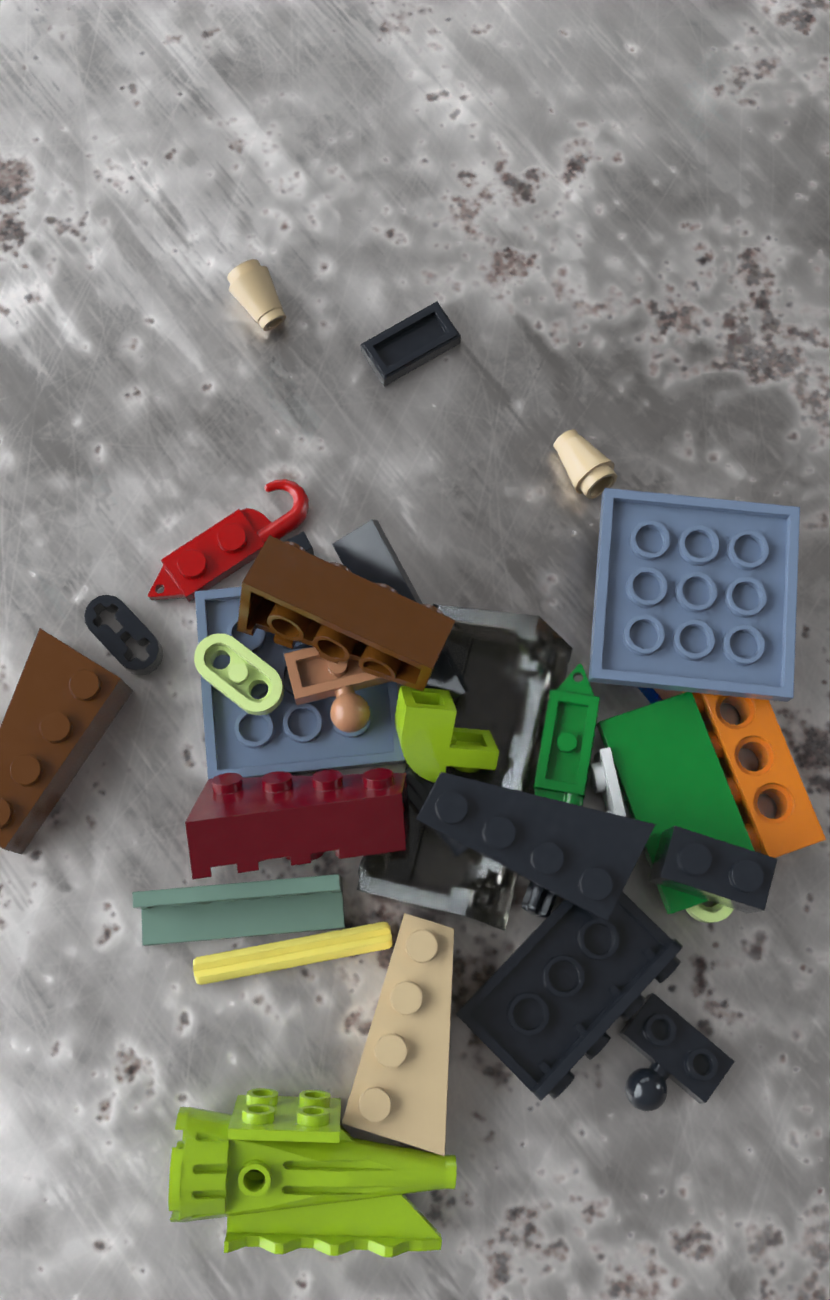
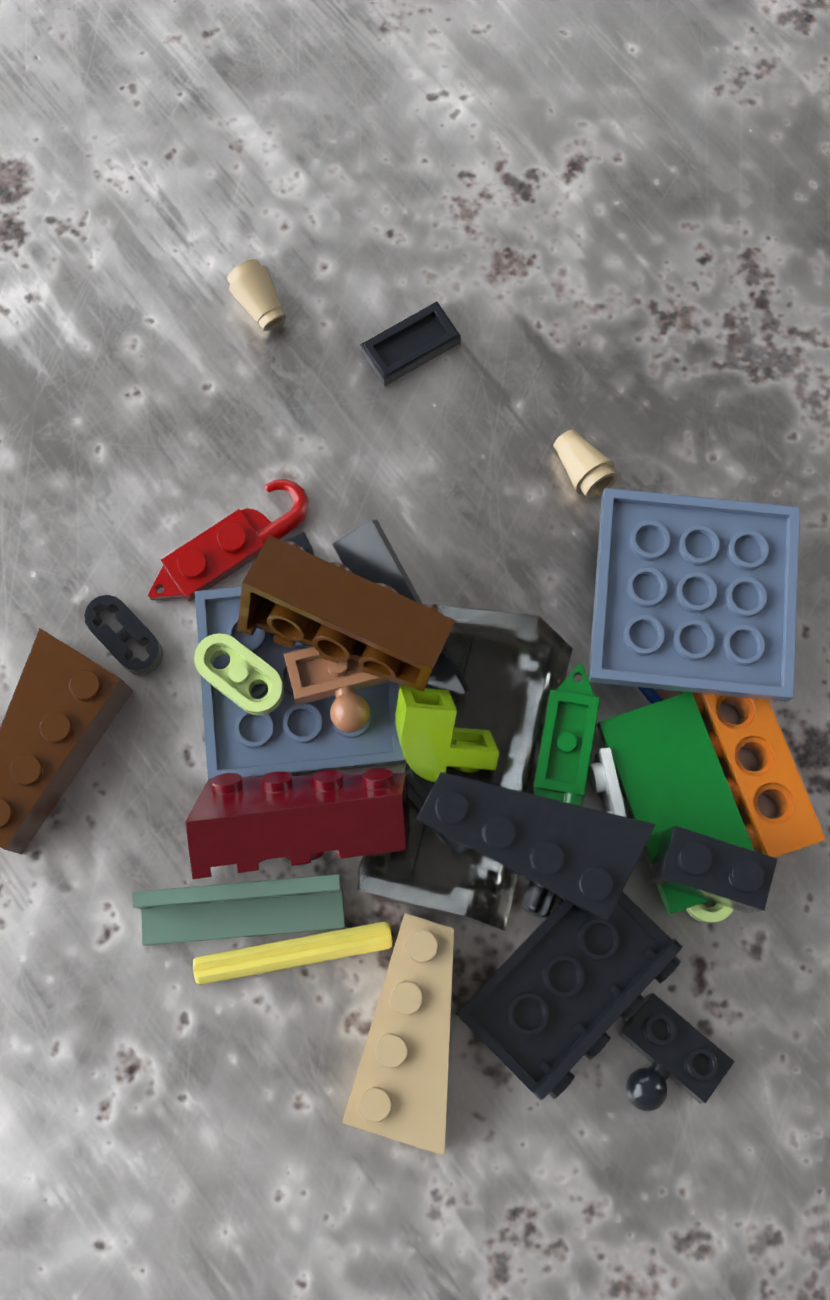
lime piece [168,1088,457,1258] -> none

